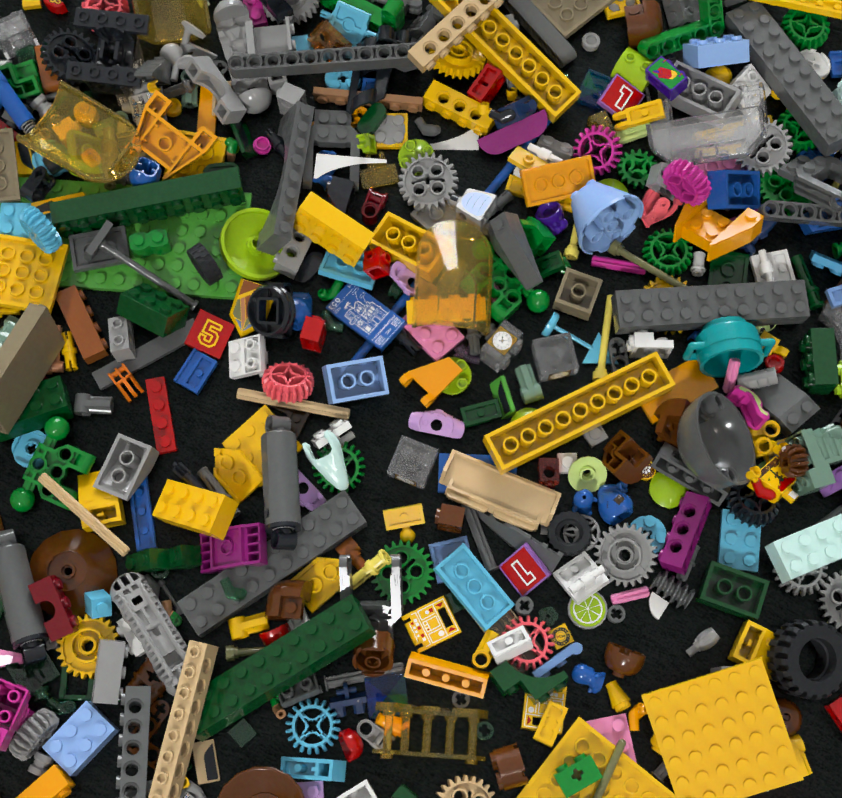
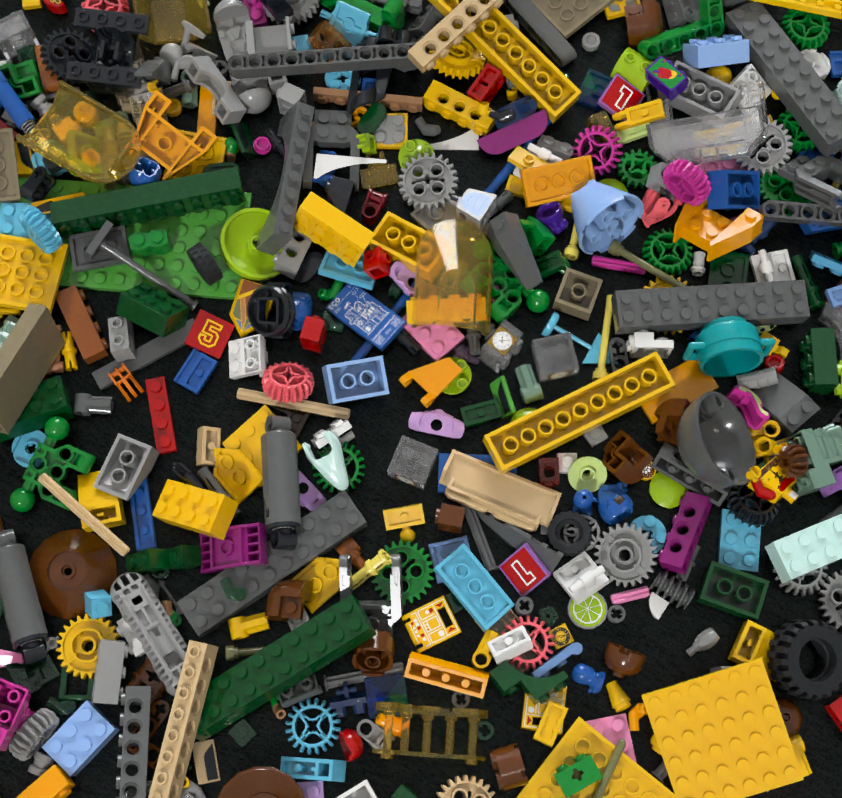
dark red arch [28,575,79,642] -> none
clear green bush [30,686,52,703] -> none
red hair [259,623,291,646] -> none
bright pink axle [723,358,741,393] -> none
none -> tan slope [196,426,221,467]

